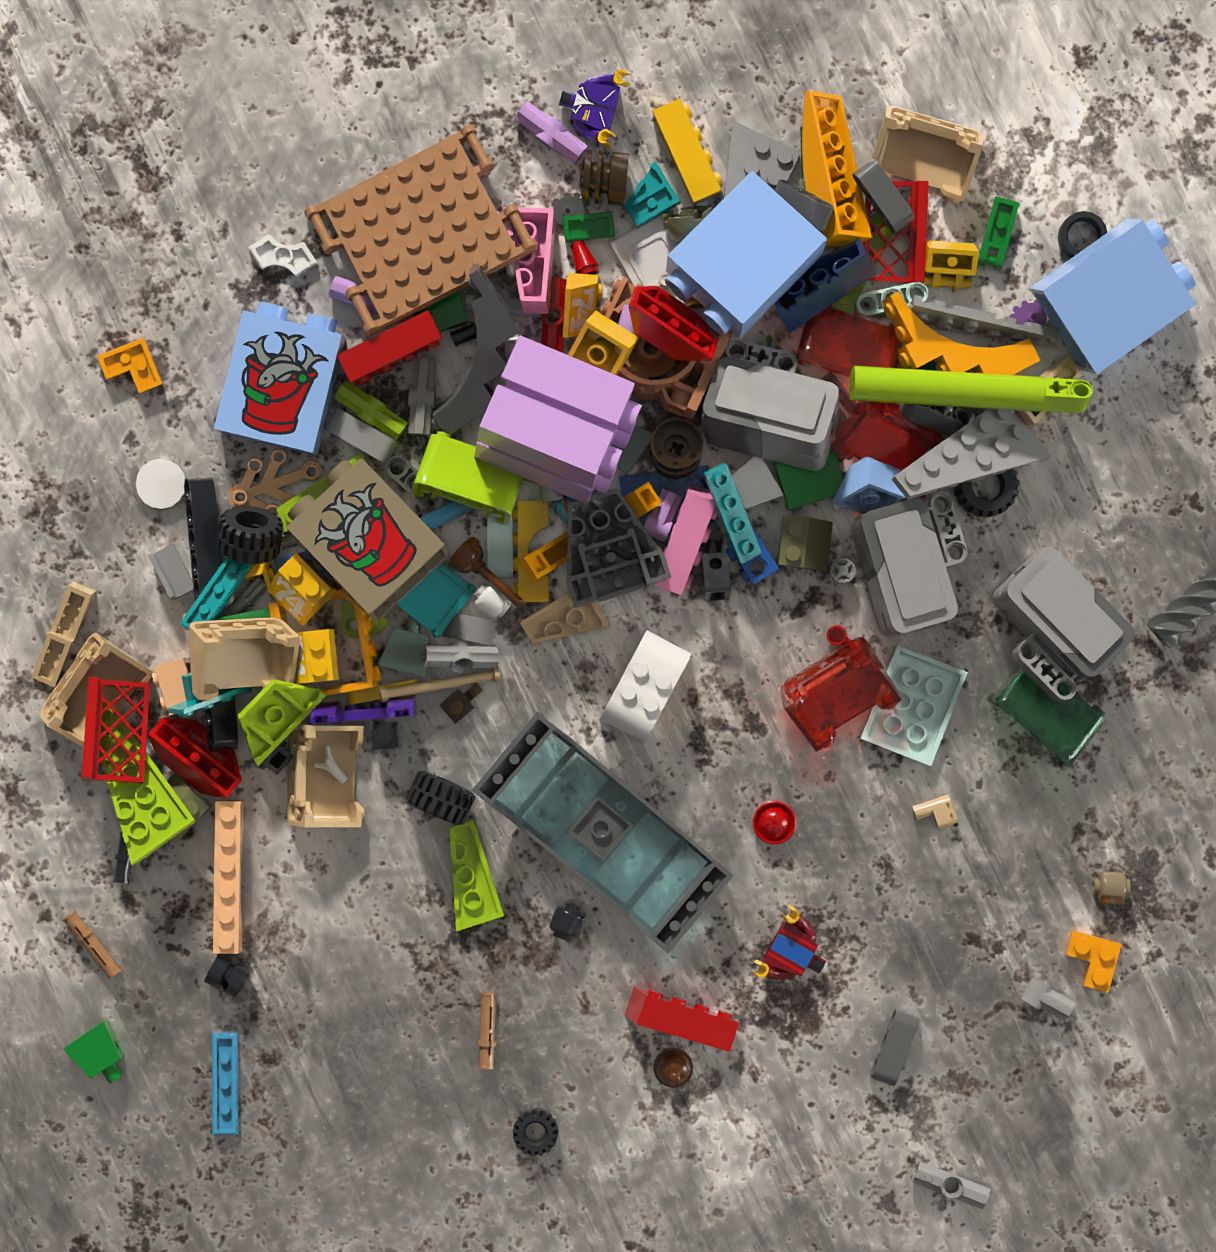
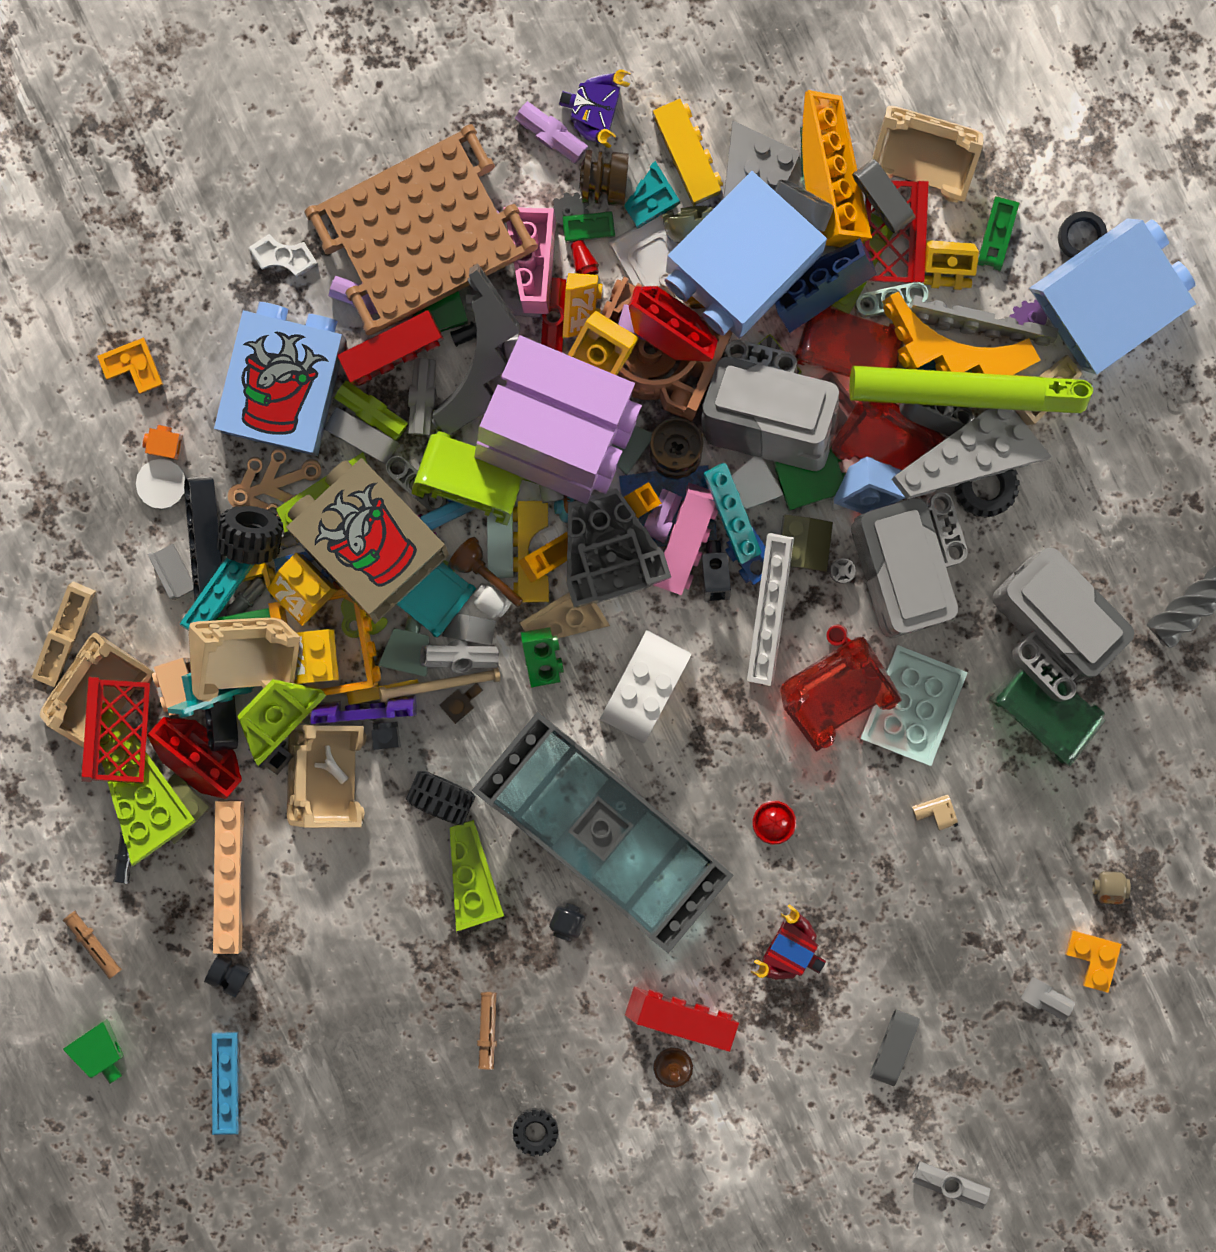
none -> orange brick [142,425,183,460]
none -> green brick [521,627,564,688]
none -> white plate [747,533,794,686]

